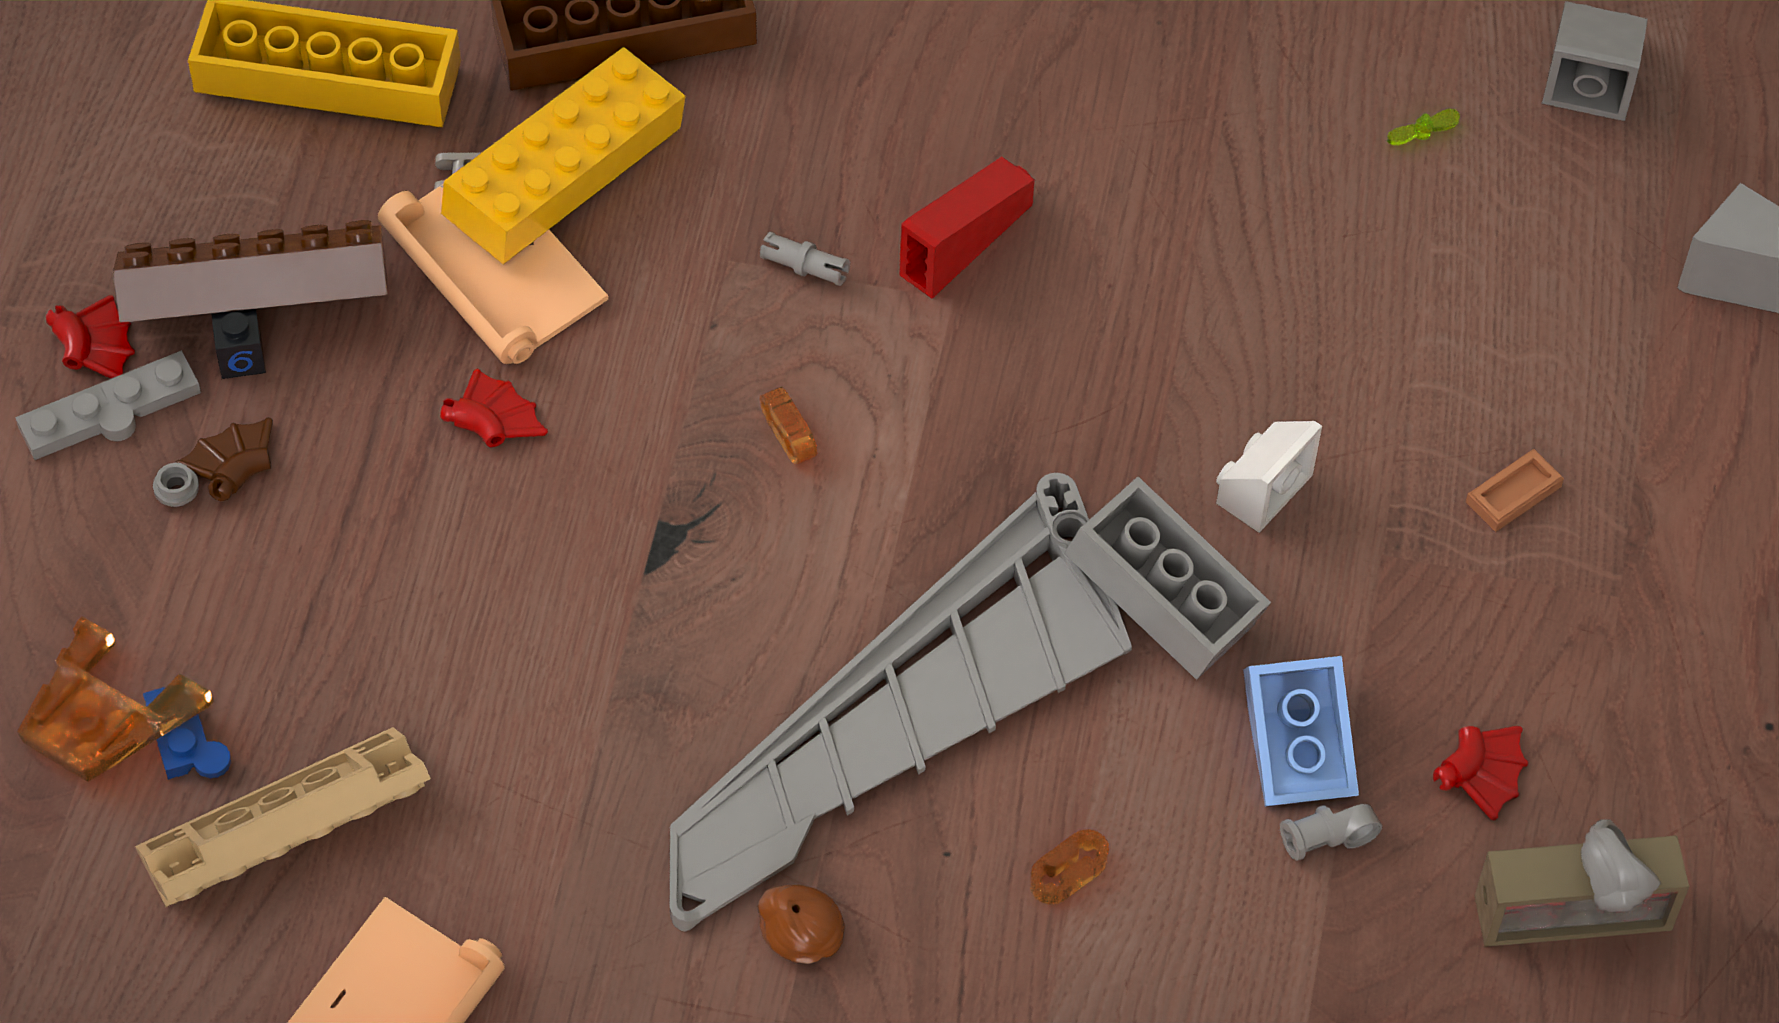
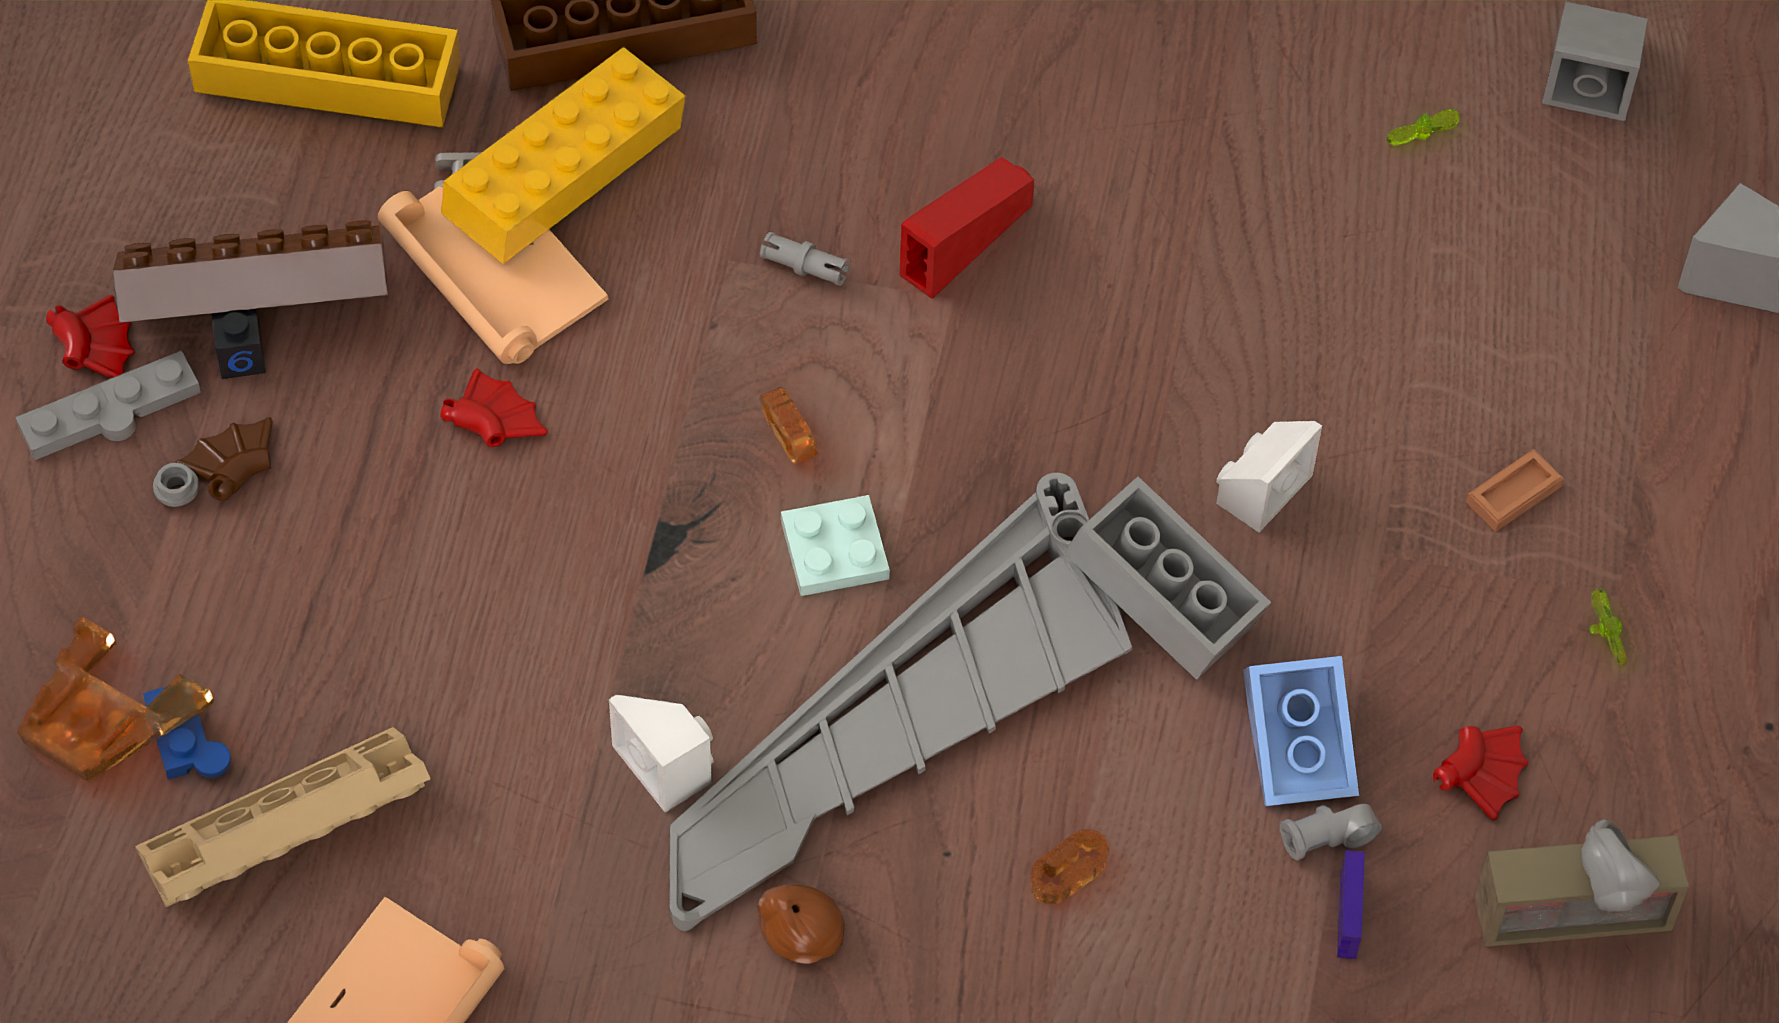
none -> white slope [609,695,713,813]
none -> light aqua plate [781,495,890,596]
none -> dark purple tile [1337,850,1365,959]
none -> clear neon green piece [1590,589,1627,665]

